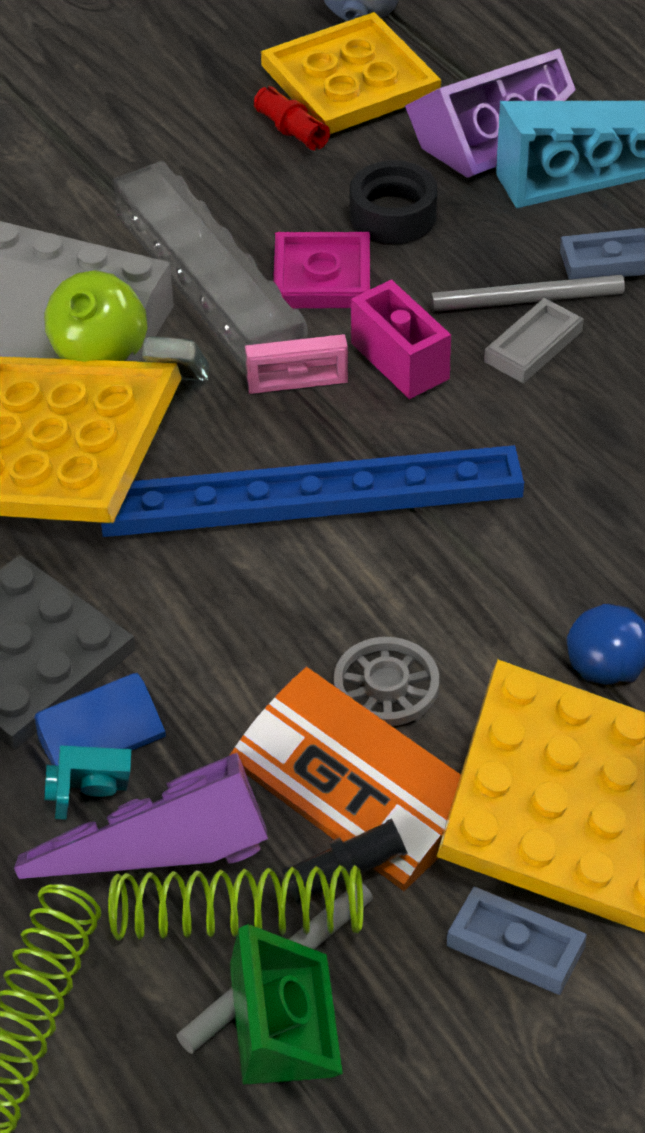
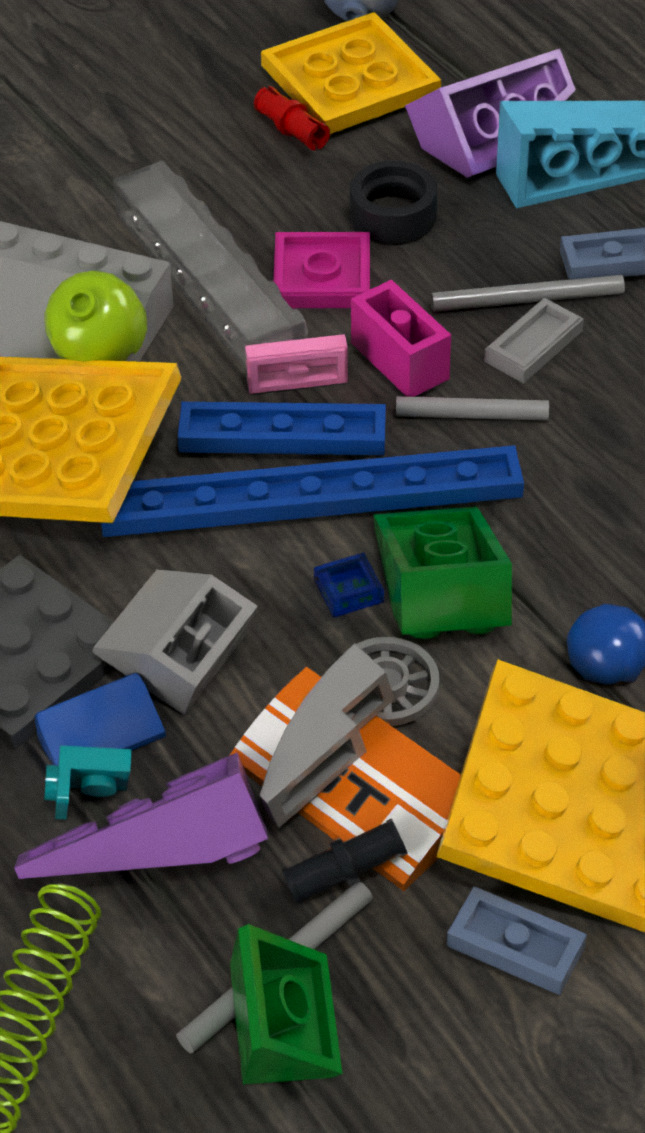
lime piece [108,865,363,941] -> none
clear light blue tile [142,336,209,381] -> none
none -> light grey slope [92,569,258,715]
none -> blue plate [178,401,386,455]
none -> light grey slope [259,643,394,828]
none -> clear blue tile [314,552,384,618]
none -> green slope [374,507,512,638]
none -> light grey bar [396,396,549,421]

